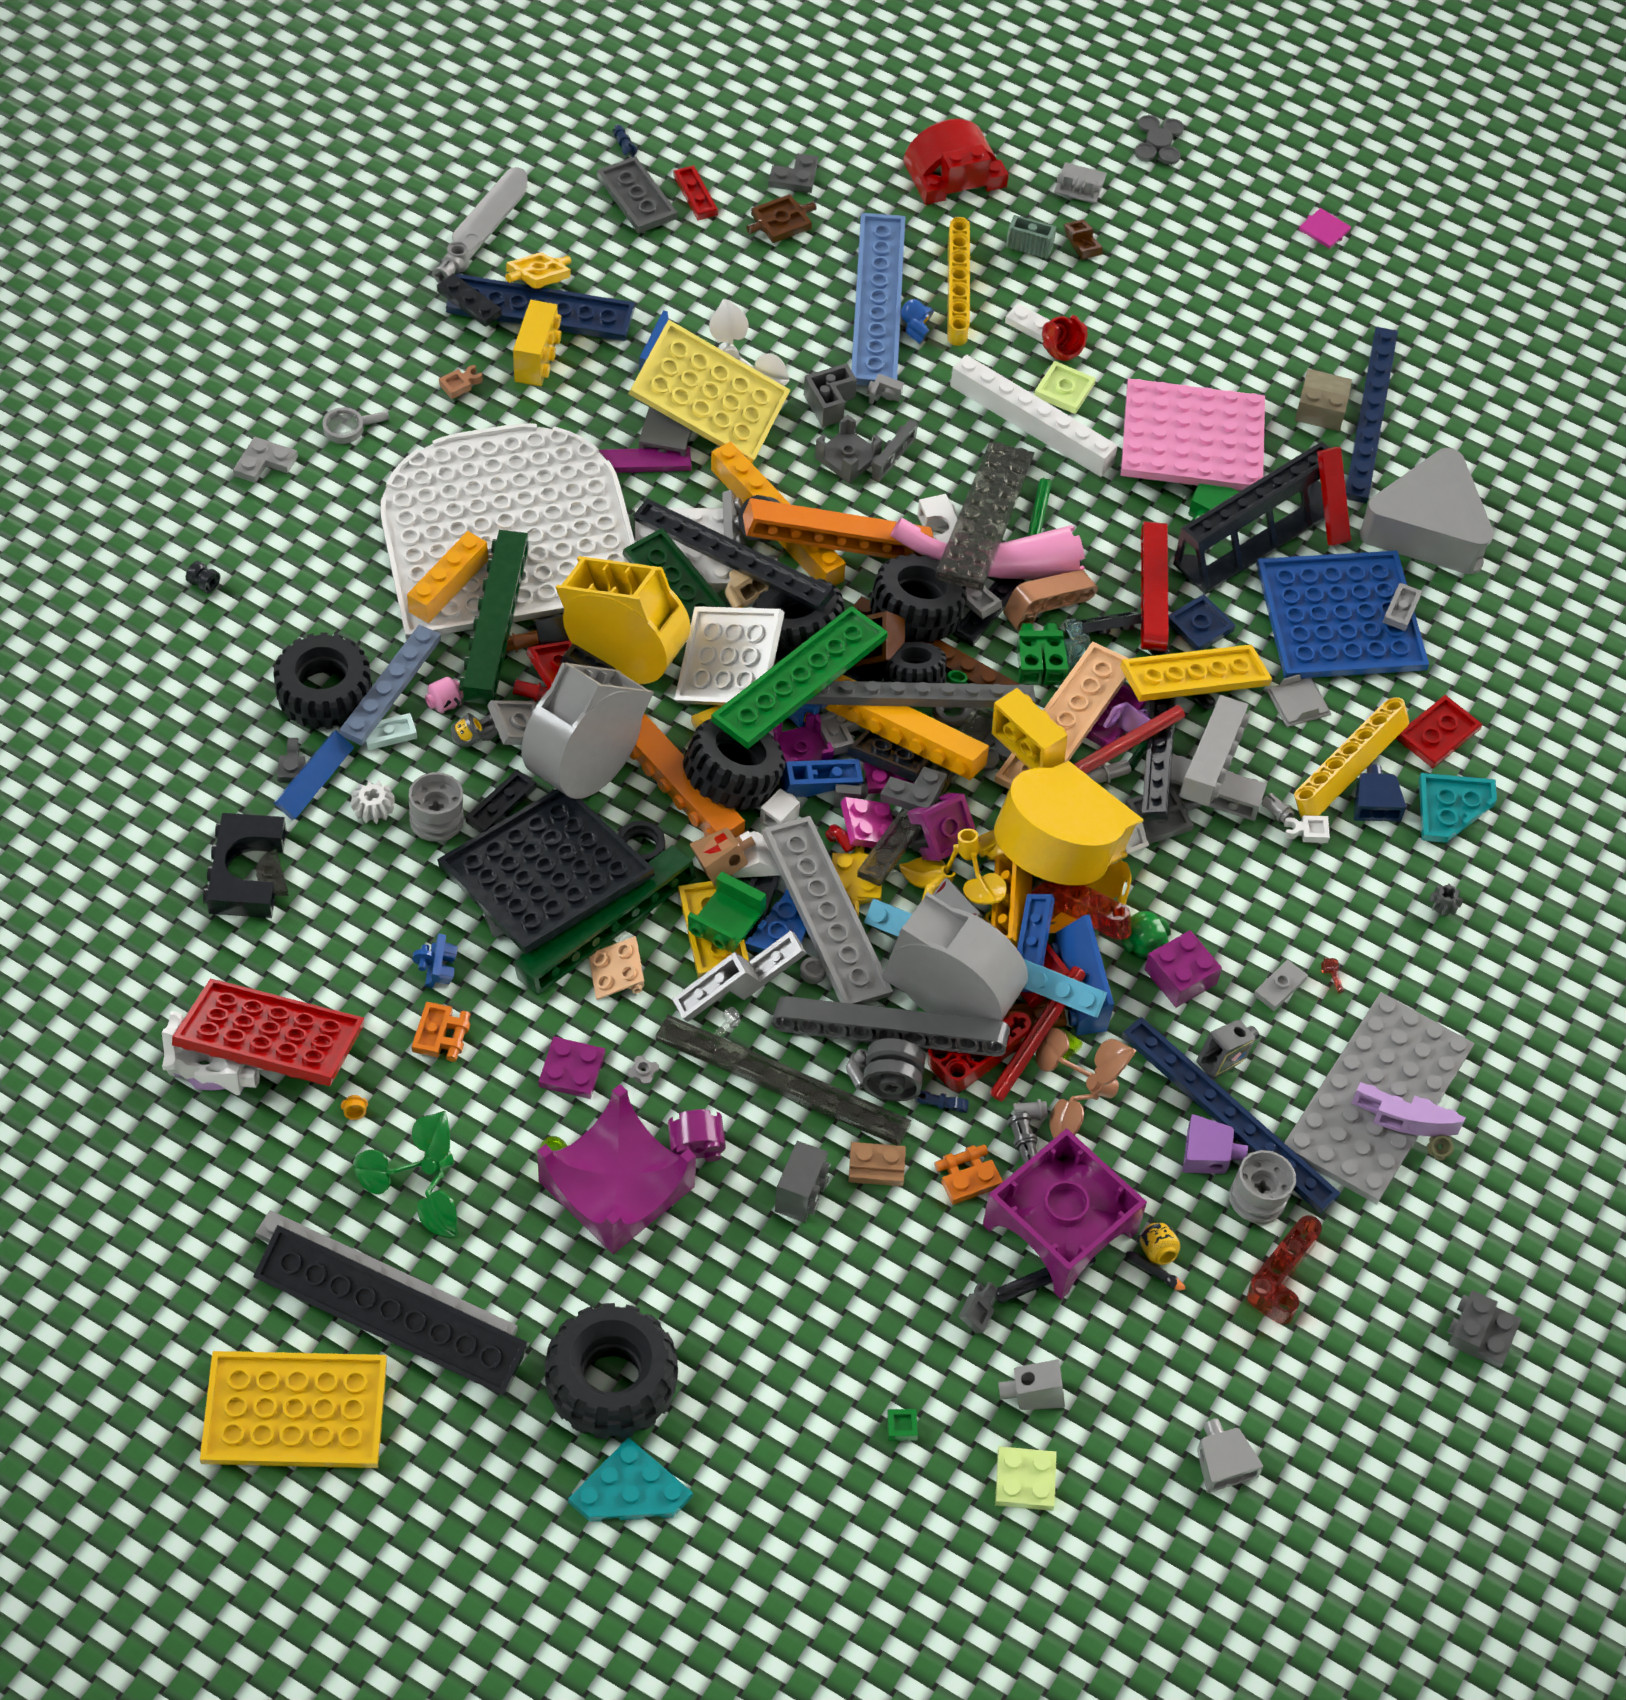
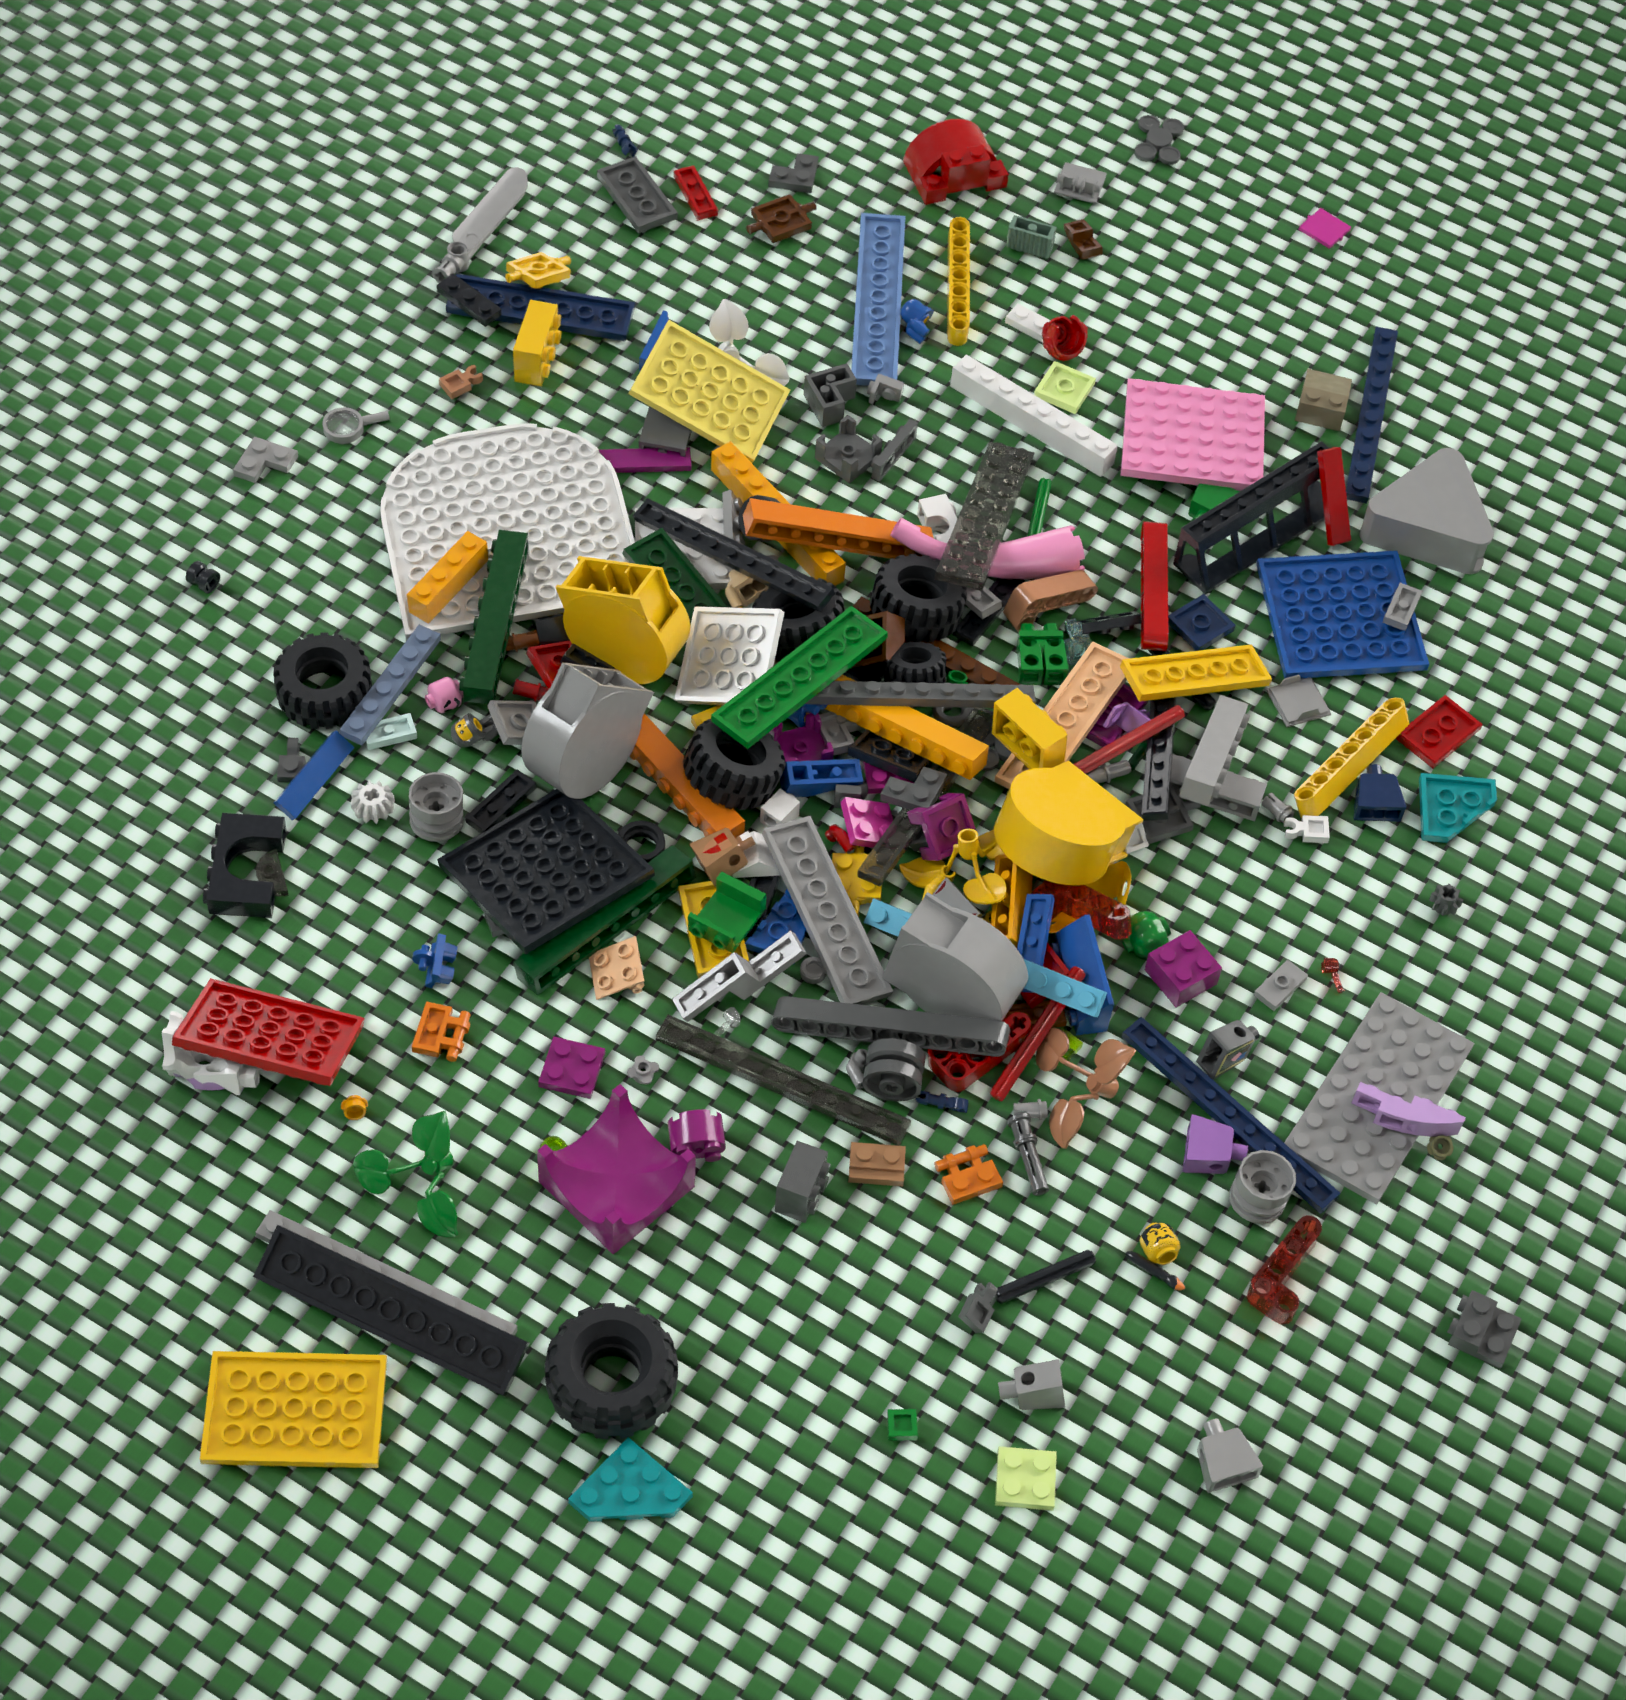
magenta piece [982,1128,1147,1300] -> none

